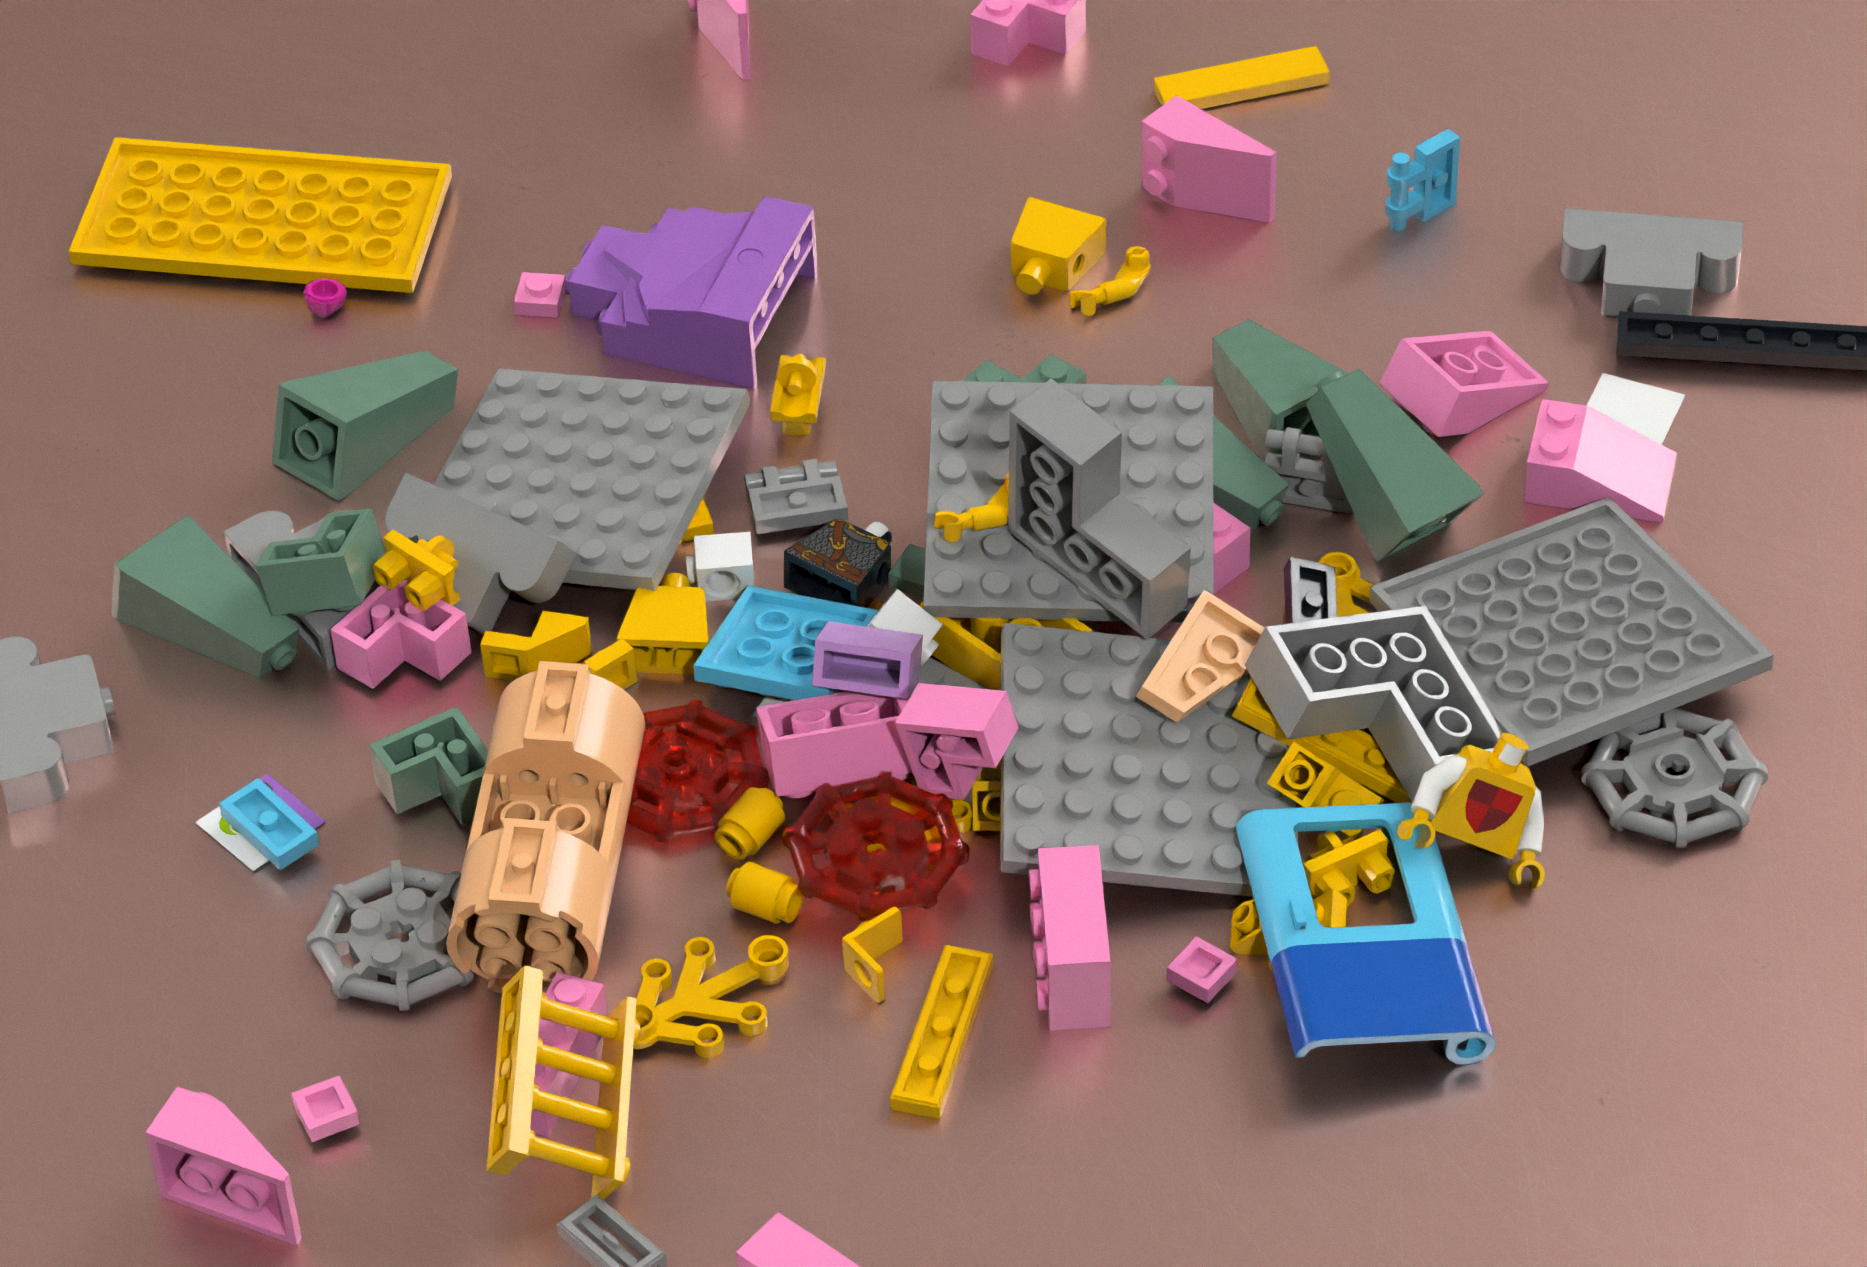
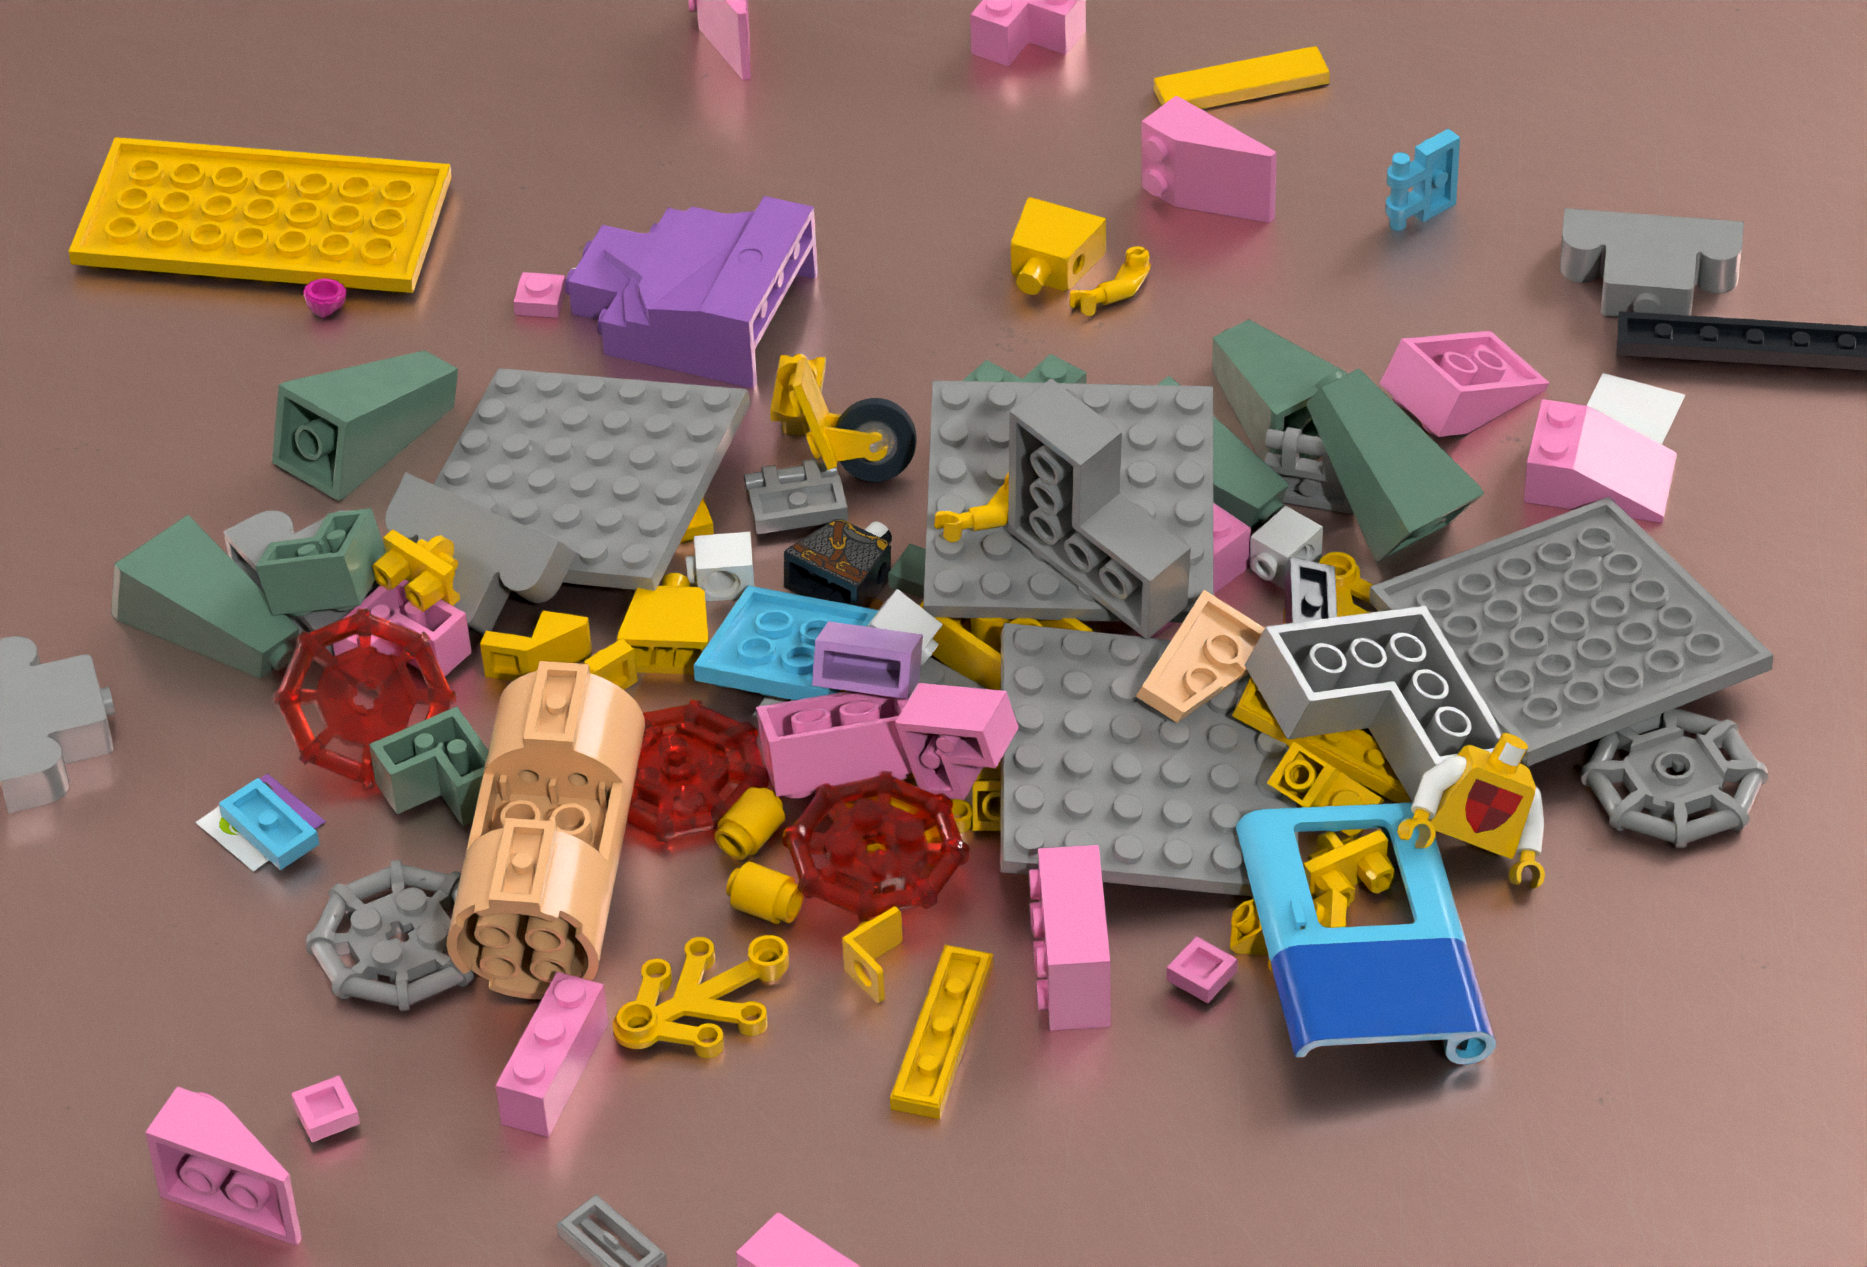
yellow fence [486,965,640,1200] -> none
none -> clear red plate [273,609,456,788]
none -> plate [789,358,917,482]
none -> white brick [1250,506,1323,589]

